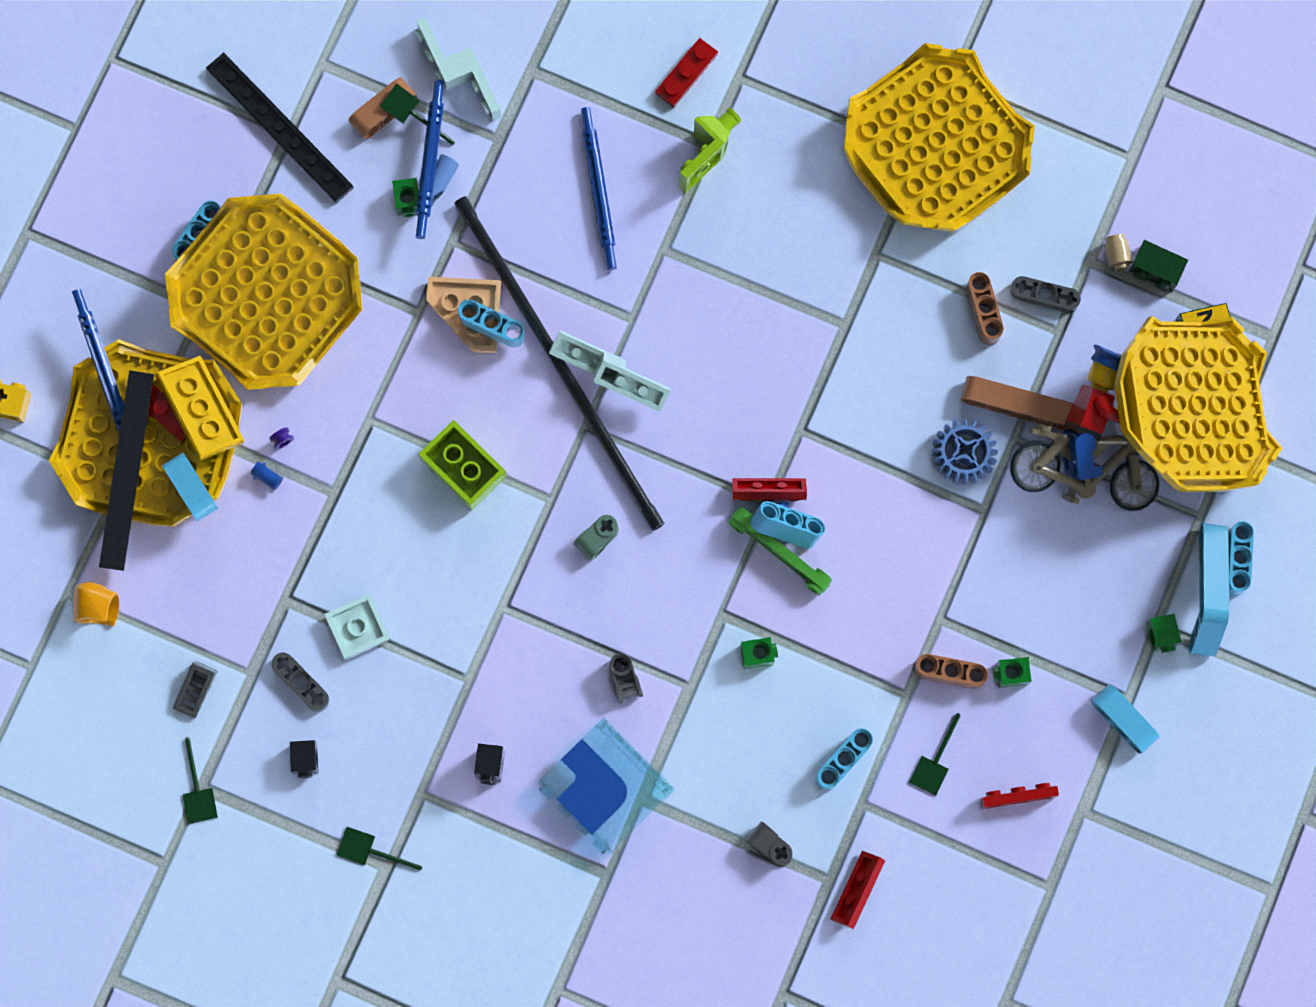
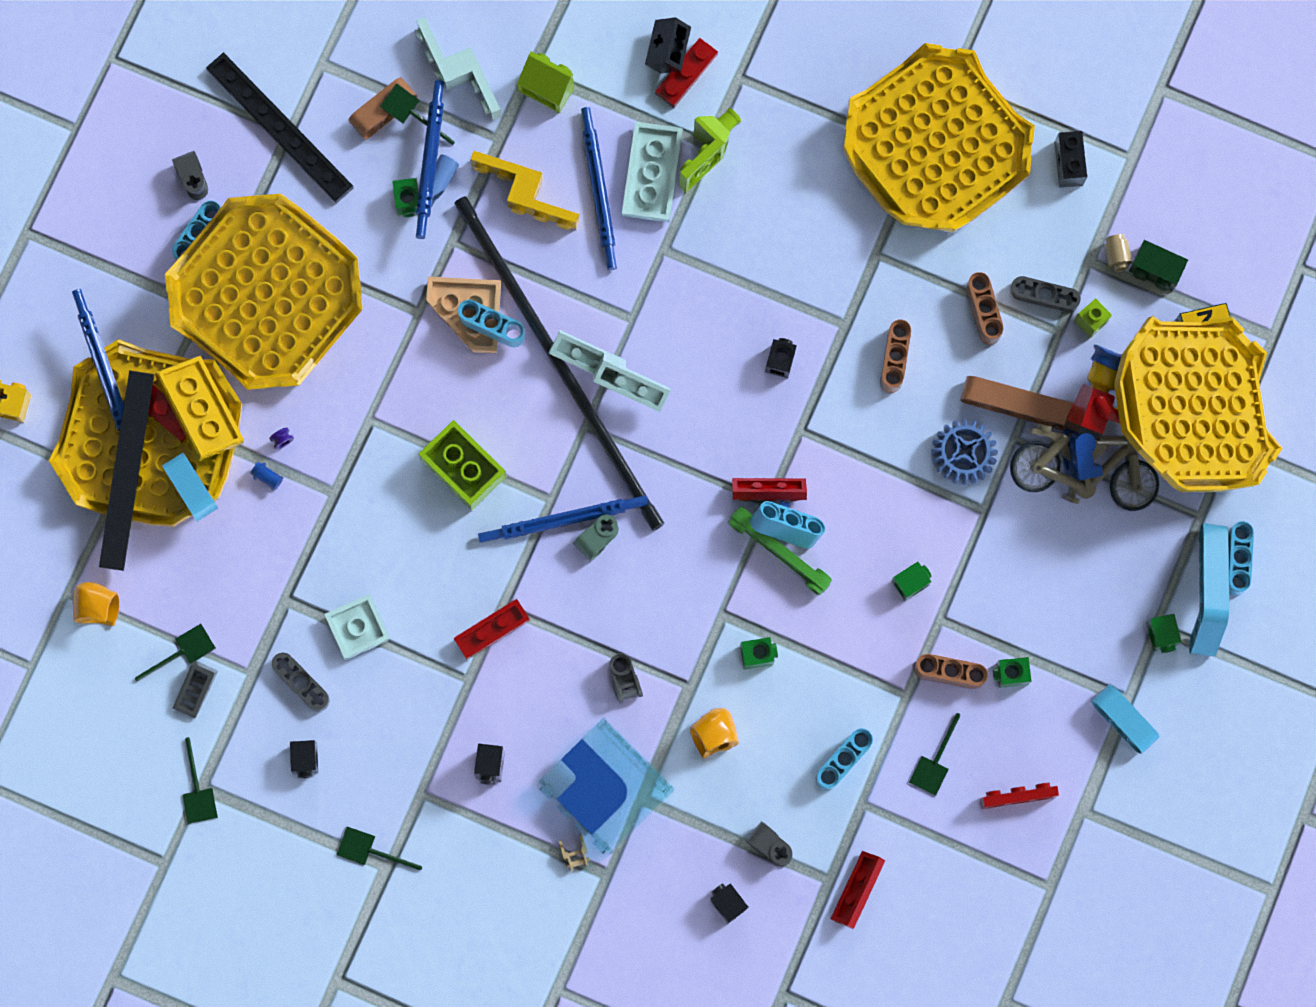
none -> dark green piece [135,623,216,681]
none -> dark grey piece [172,150,209,200]
none -> red plate [453,599,530,660]
none -> yellow bracket [470,150,580,230]
none -> blue axle [478,495,649,543]
none -> lime slope [517,51,574,113]
none -> tan piece [558,834,590,871]
none -> light aqua plate [622,122,683,223]
none -> black brick [645,17,691,74]
none -> light orange piece [690,708,739,759]
none -> black brick [710,883,749,924]
none -> black brick [765,338,797,378]
none -> nougat beam [880,319,911,393]
none -> green brick [891,561,932,601]
none -> black brick [1054,131,1088,188]
none -> lime brick [1074,298,1113,338]

